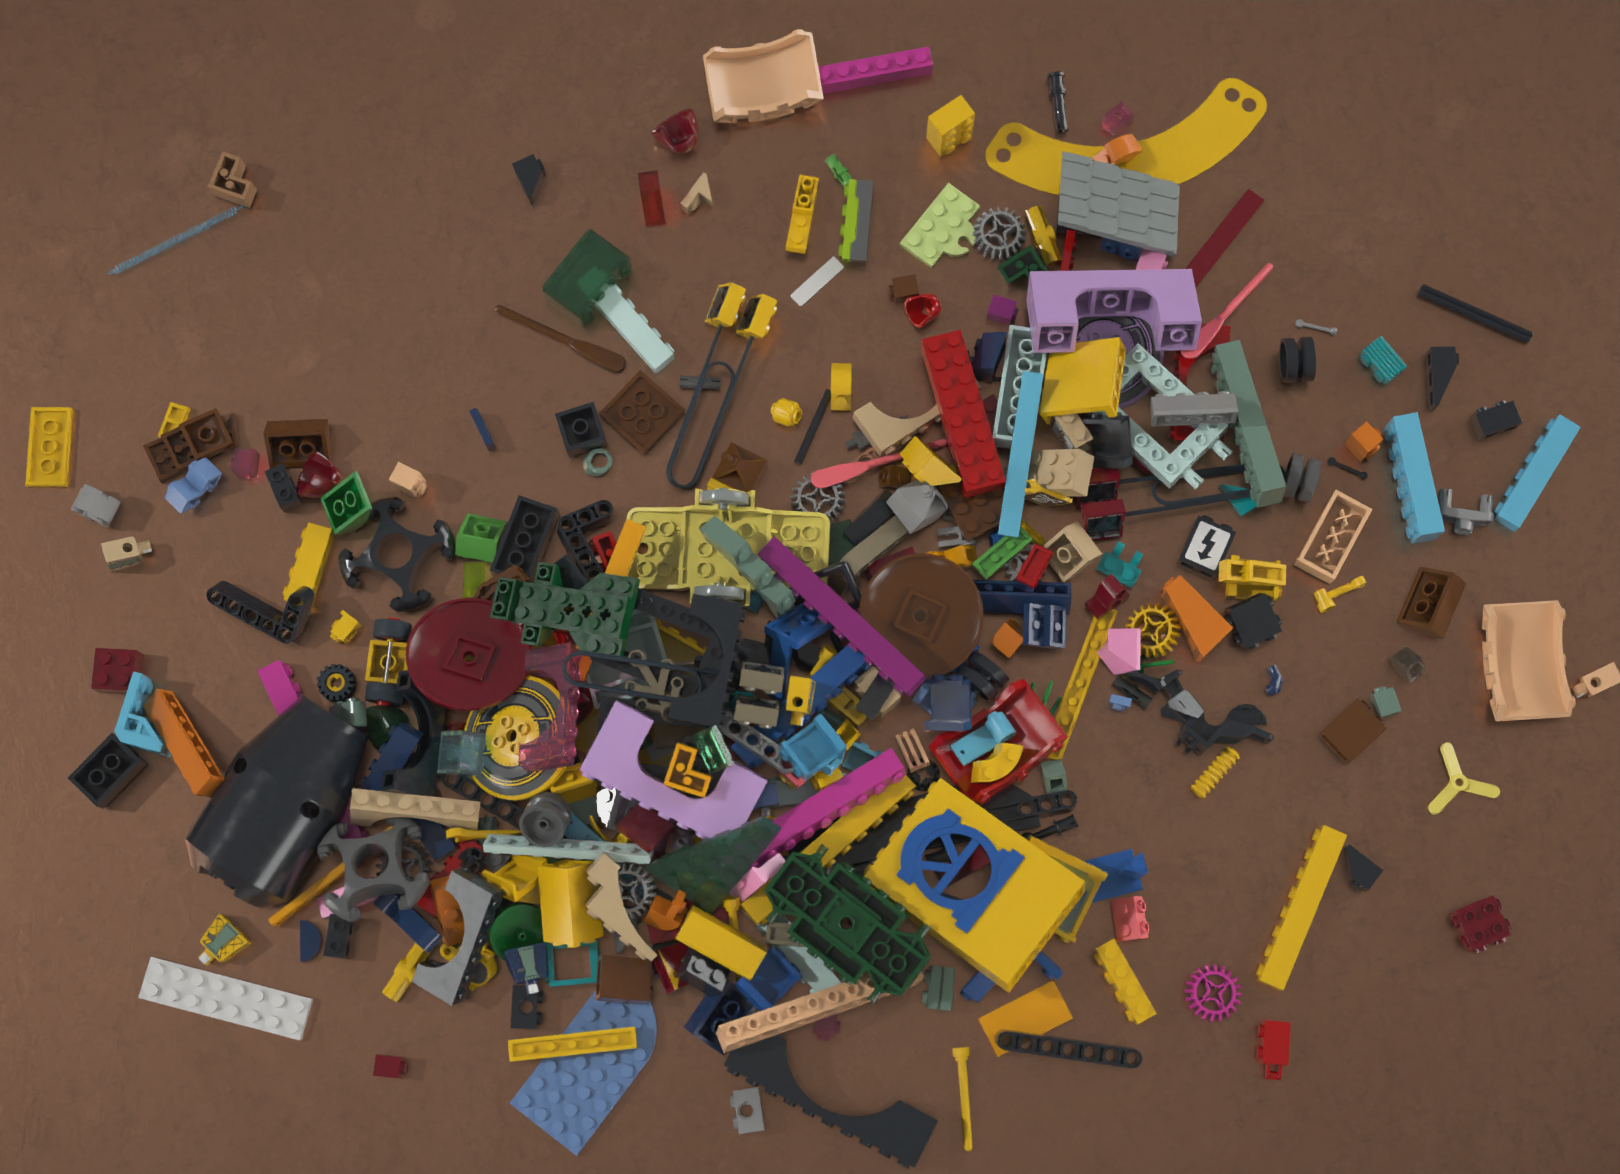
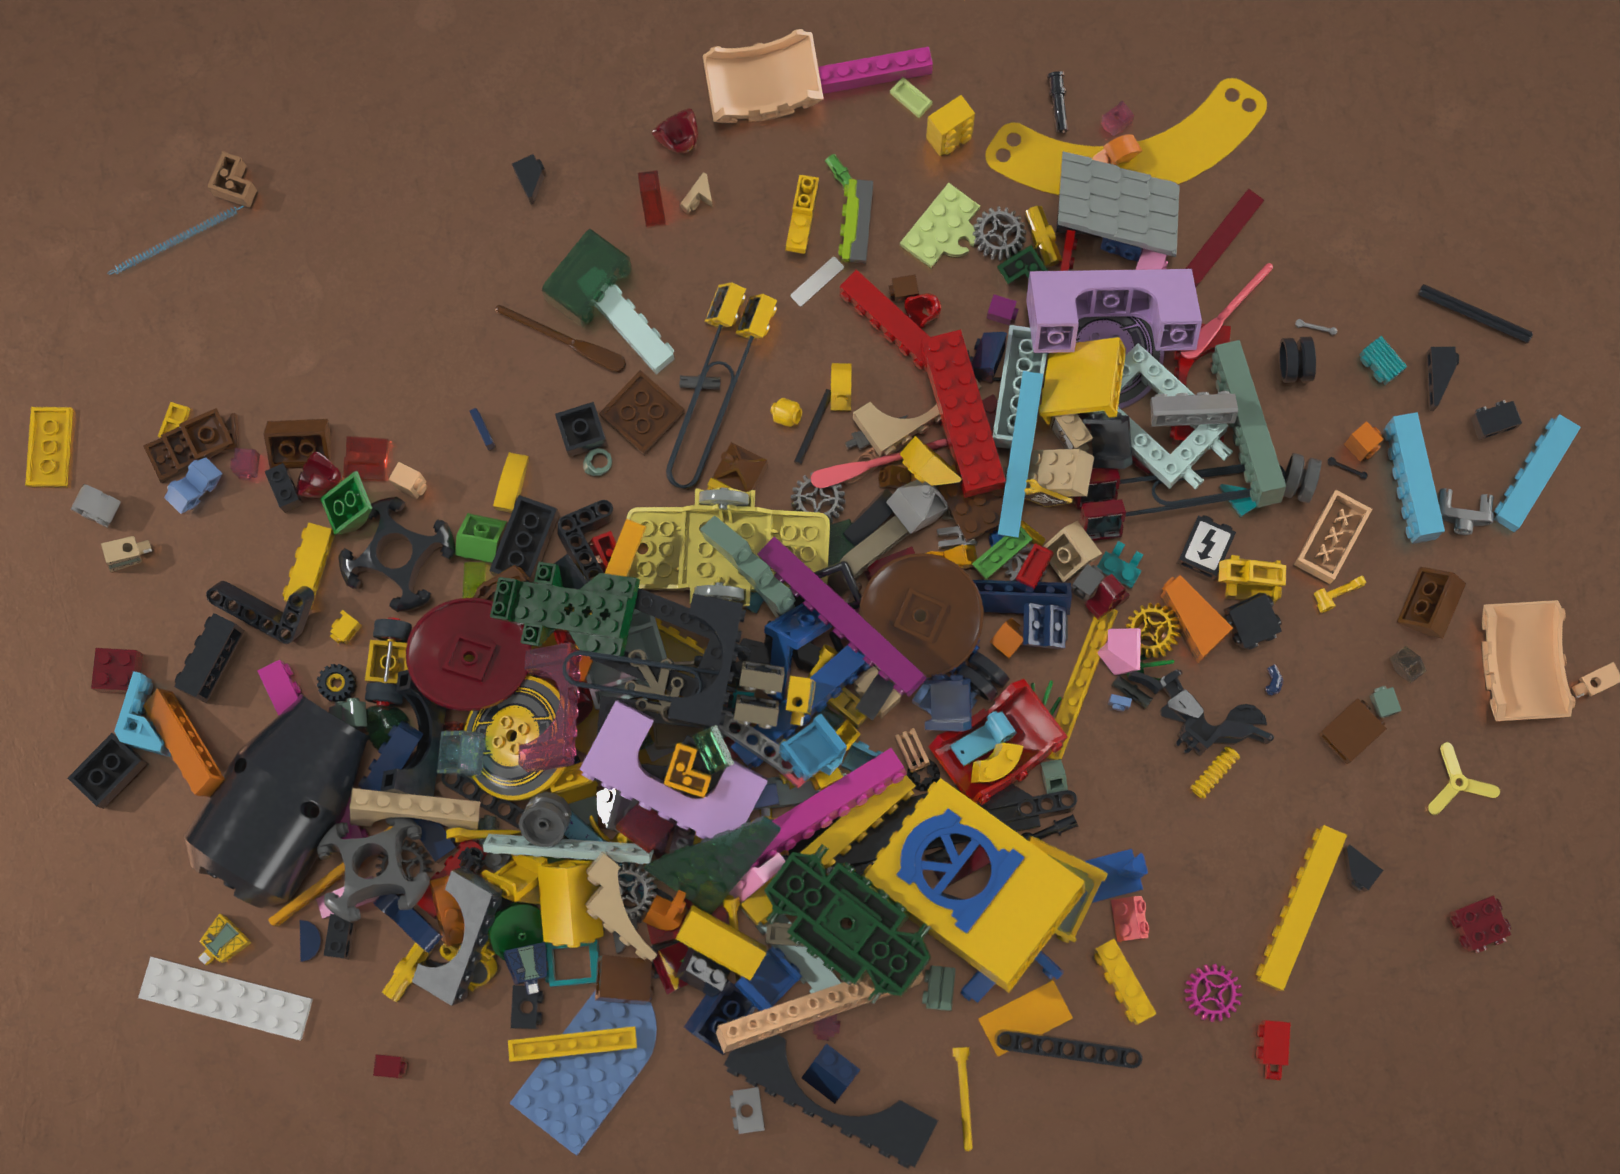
none -> black brick [174,613,245,703]
none -> clear red slope [343,436,388,480]
none -> yellow slope [493,452,529,513]
none -> dark blue slope [801,1043,860,1104]
none -> red brick [840,269,930,372]
none -> yellowish green tile [890,77,933,118]
none -> dark grey brick [1071,564,1104,603]

